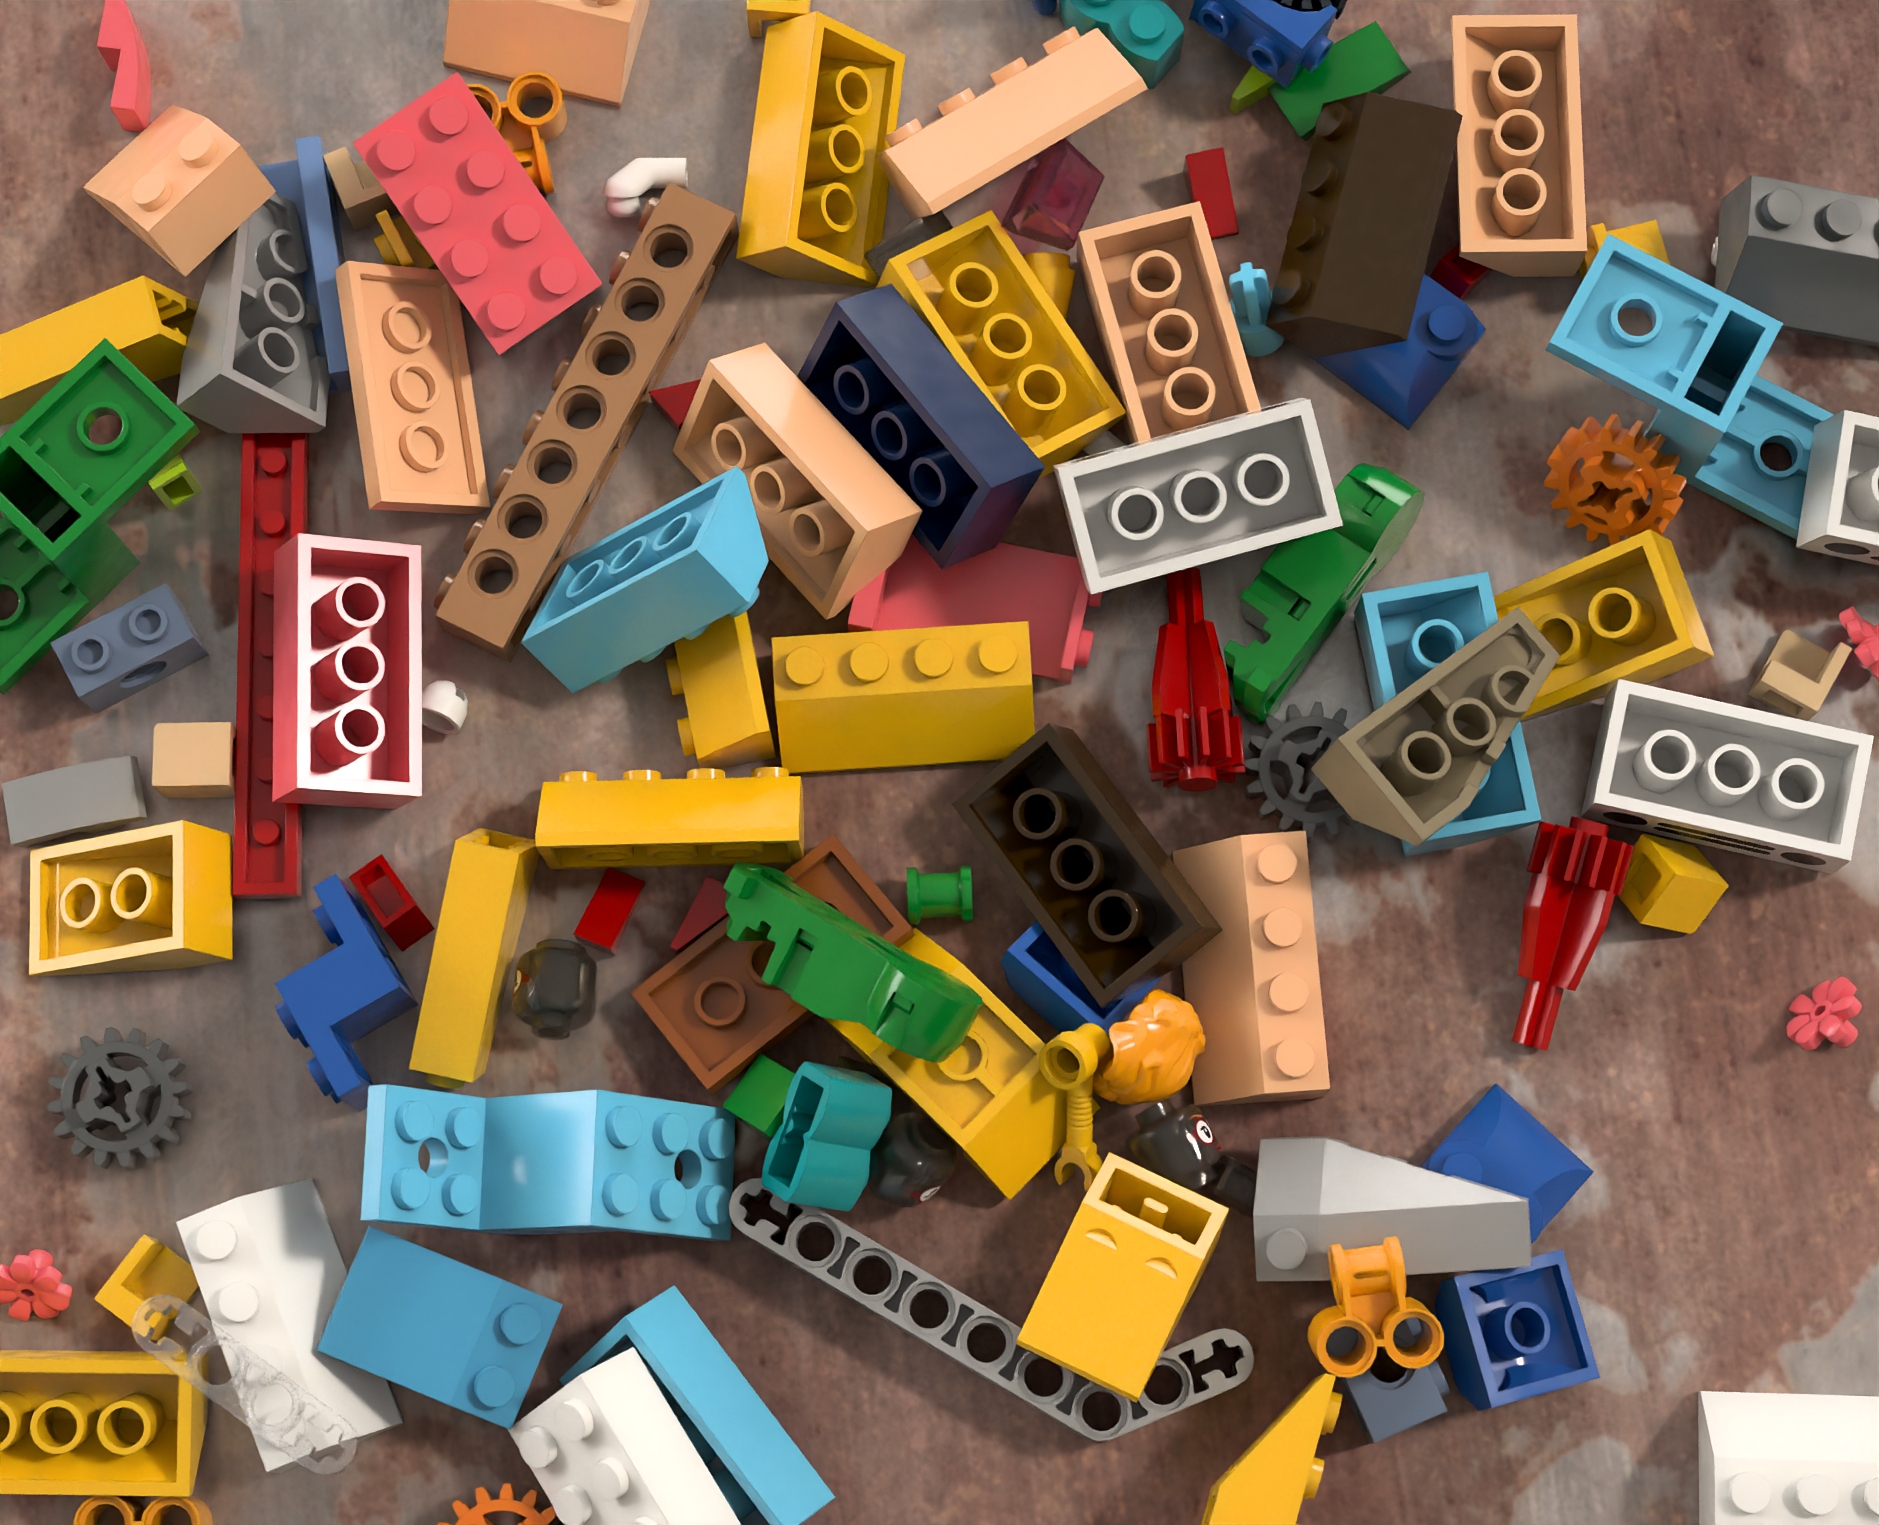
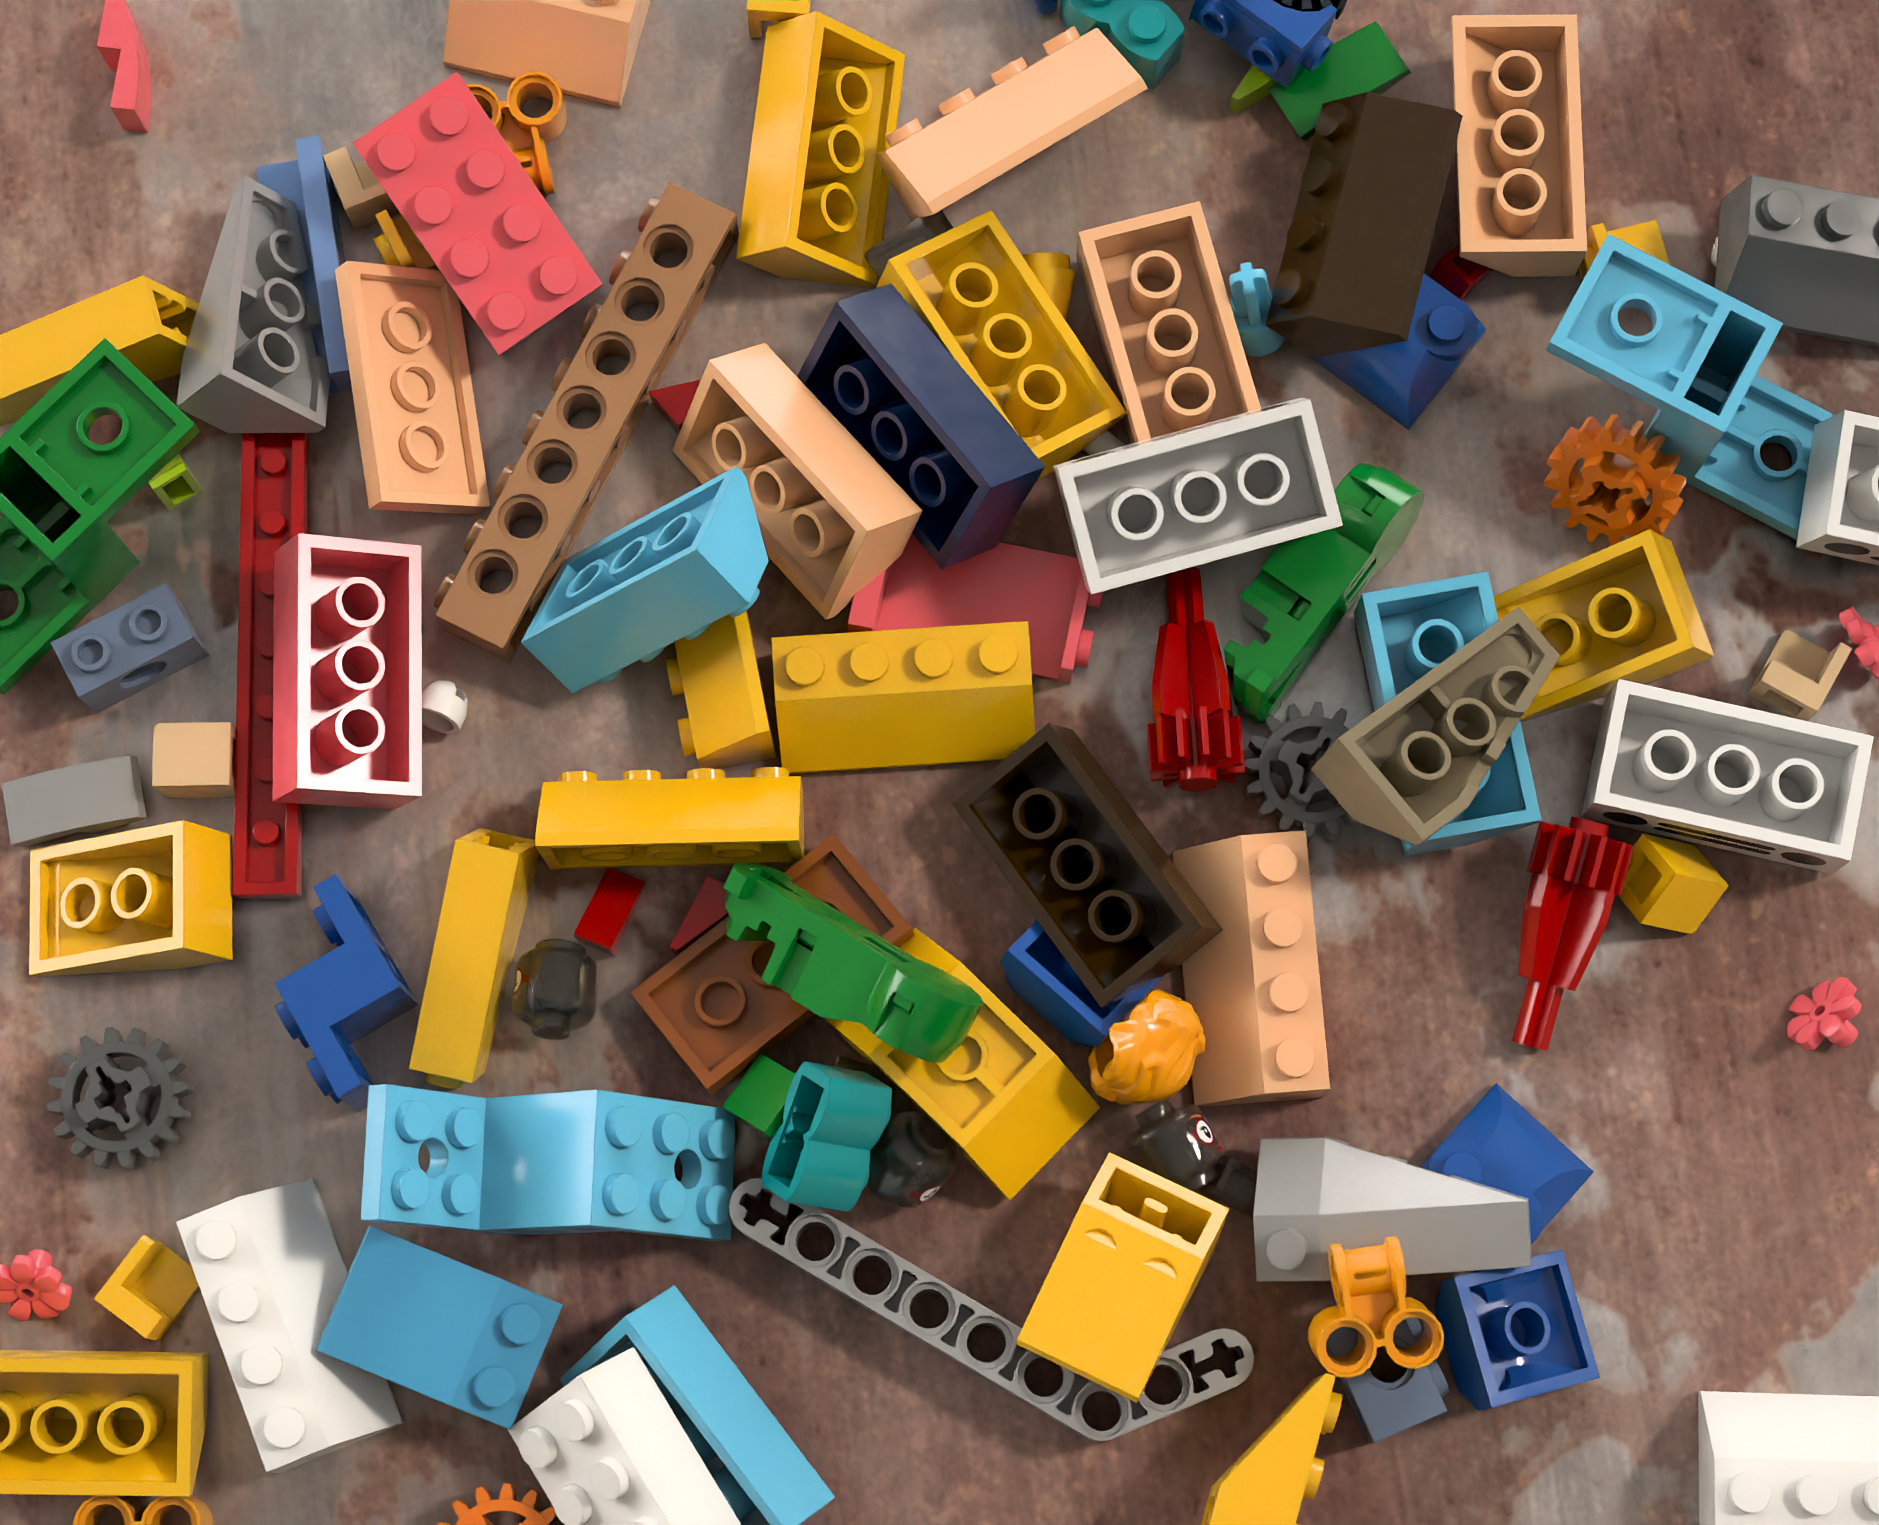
light nougat slope [83,104,276,277] -> none
clear beam [132,1294,359,1476] -> none
red piece [349,854,435,952] -> none
white arm [603,158,688,217] -> none
green bush [906,865,973,925] -> none
clear pink slope [1001,138,1105,251] -> none
yellow brick [1039,1023,1110,1192] -> none
red piece [1183,147,1239,240] -> none

